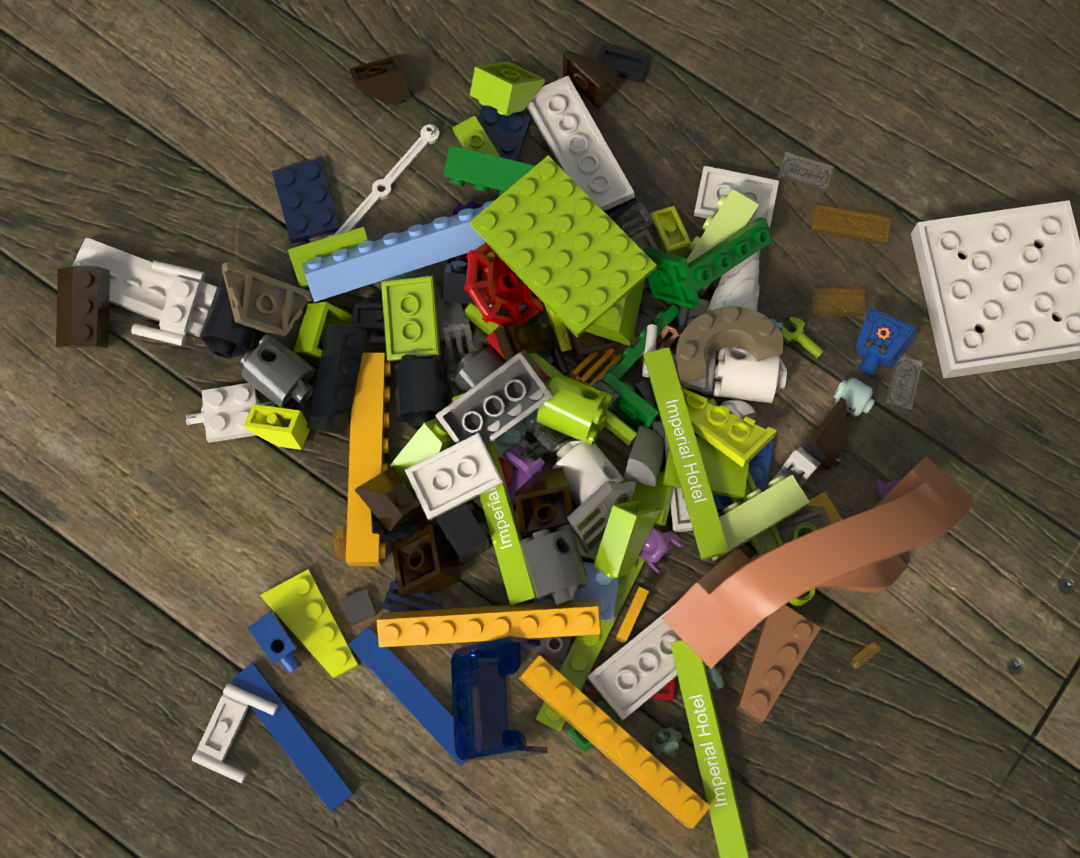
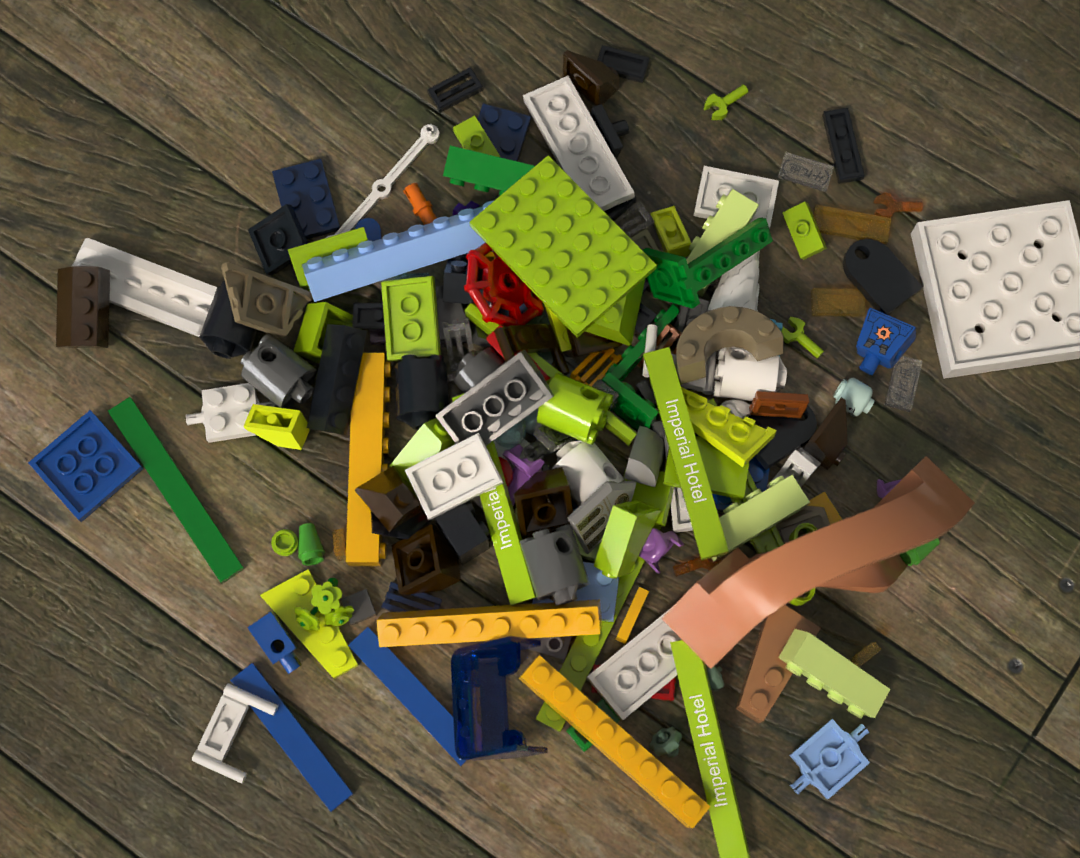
white plate [131,260,205,346] -> none
dark brown slope [349,55,411,105] -> none
lime slope [470,61,545,115] -> none
none -> blue plate [28,410,143,522]
none -> green tile [108,397,245,584]
none -> black plate [248,204,308,275]
none -> lime plate [271,529,299,557]
none -> lime plant [294,578,354,631]
none -> bright green cone [298,523,325,566]
none -> blue tile [355,218,382,242]
none -> orange pin [403,183,437,225]
none -> black tile [427,67,483,113]
none -> black tile [590,104,629,159]
none -> clear orange bar [672,556,722,577]
none -> lime bar [704,85,748,120]
none -> dark orange tile [749,391,809,418]
none -> black tile [749,406,817,470]
none -> yellowish green brick [778,629,891,718]
none -> lime plate [782,201,827,260]
none -> light blue plate [789,719,870,799]
none -> black tile [822,108,865,184]
none -> black tile [843,239,923,315]
none -> clear orange bar [873,193,923,220]
none -> bright green cone [899,538,940,566]

